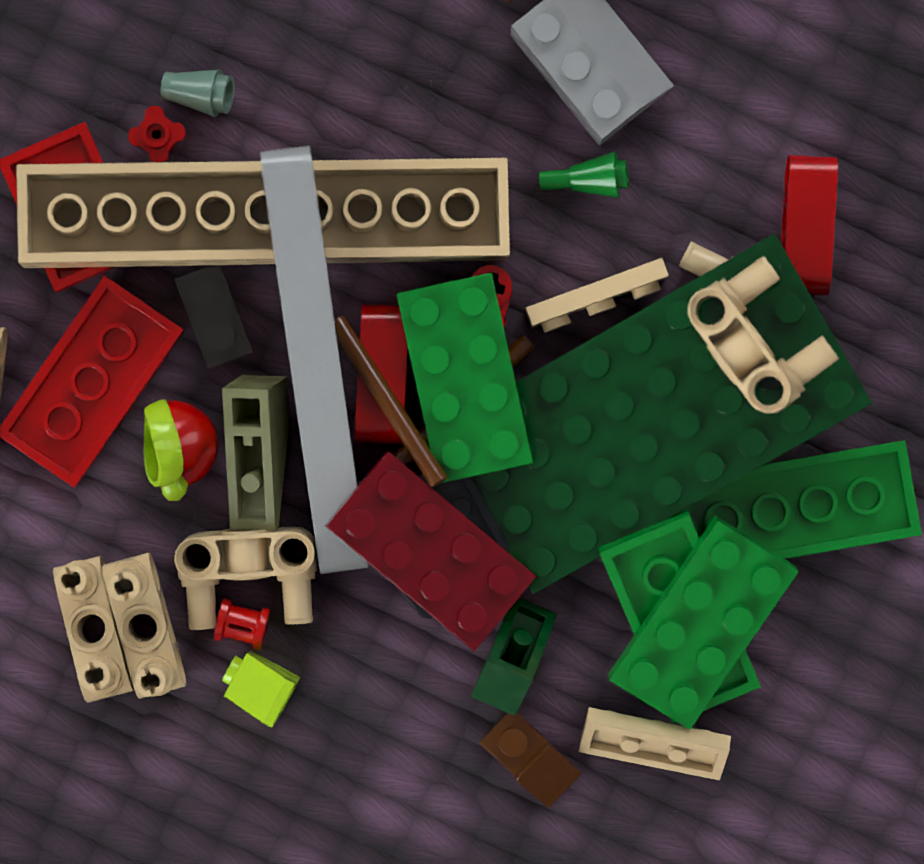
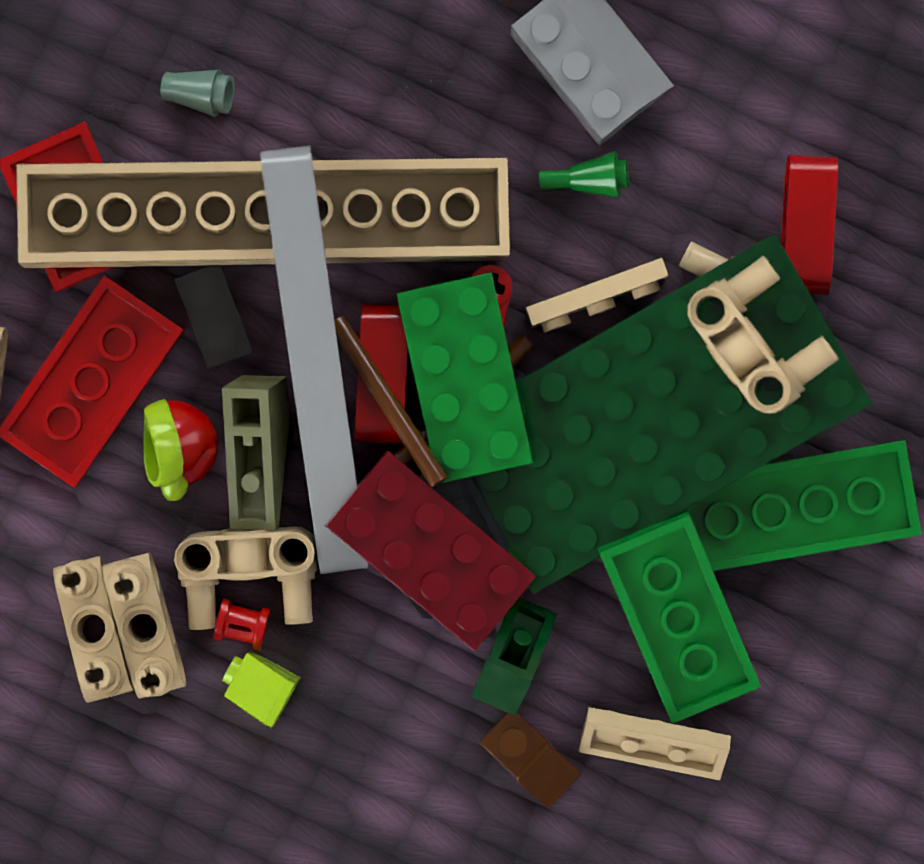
red plate [128,106,186,163] -> none
green plate [608,516,799,730] -> none

